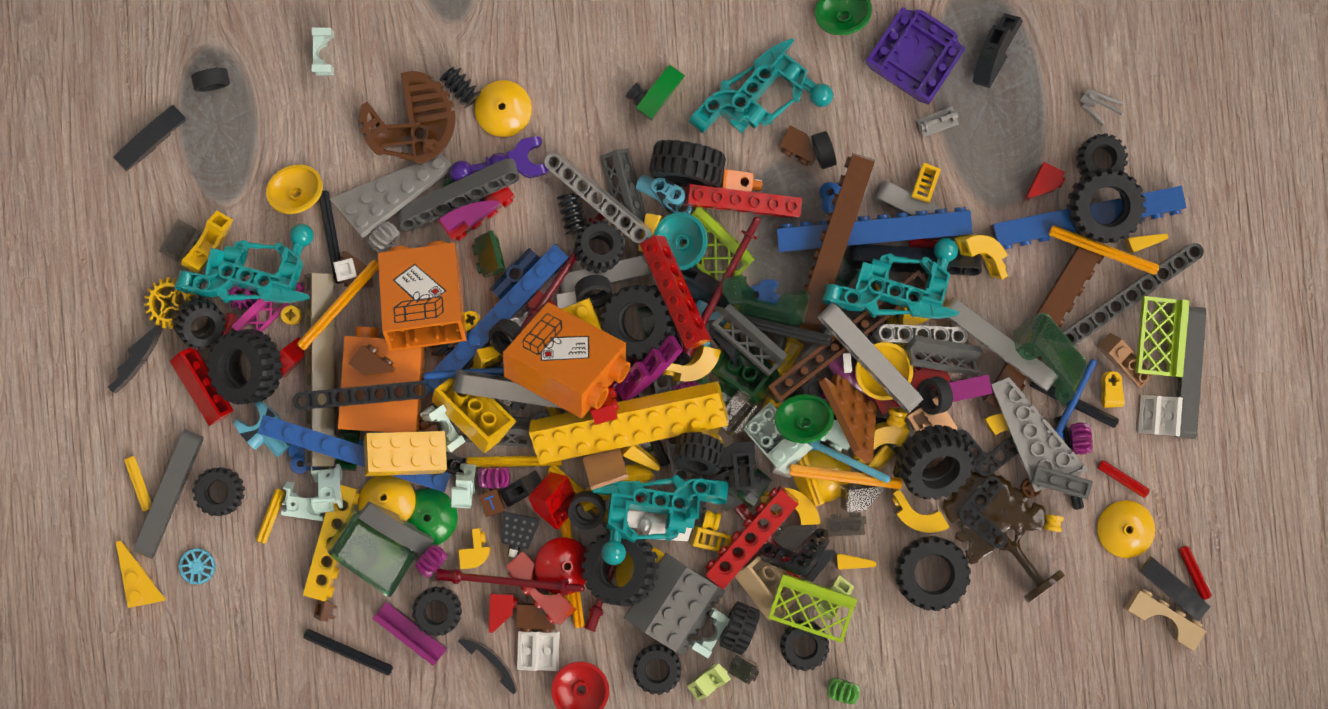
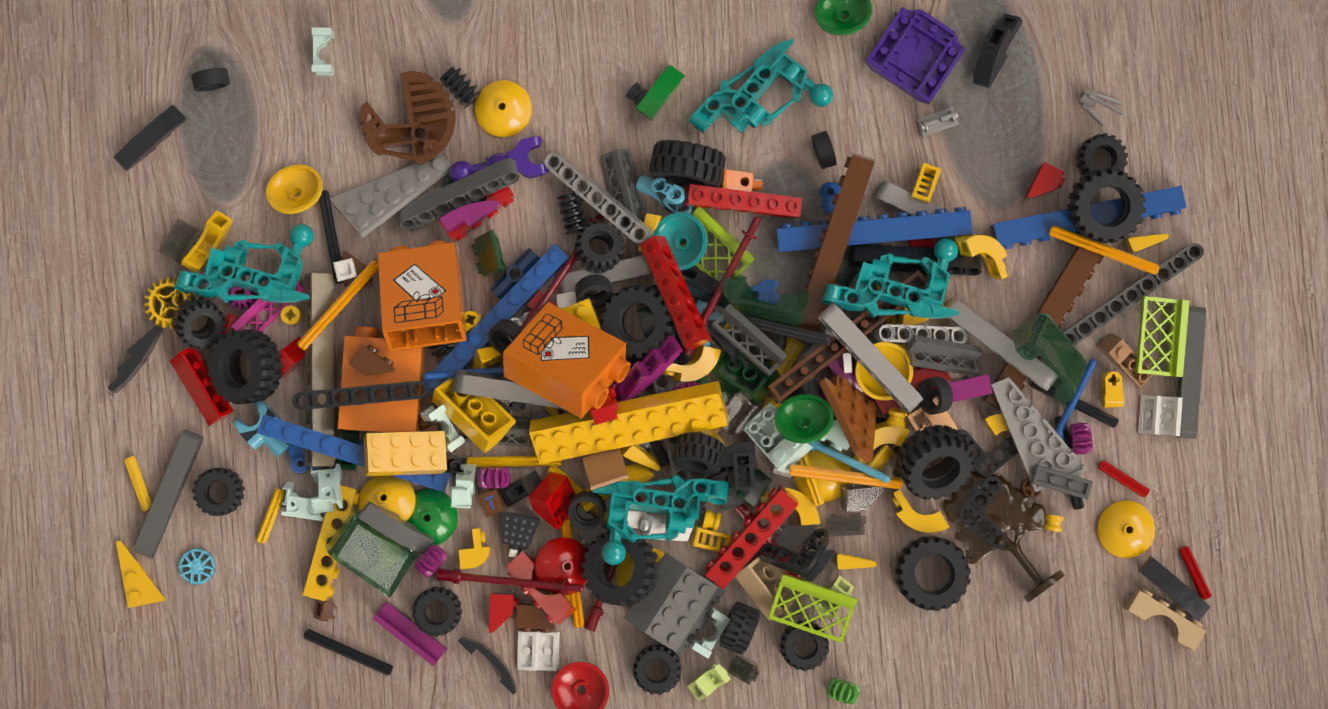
light grey gear [368,221,400,253] -> none
reddish brown slope [779,125,815,166] -> none

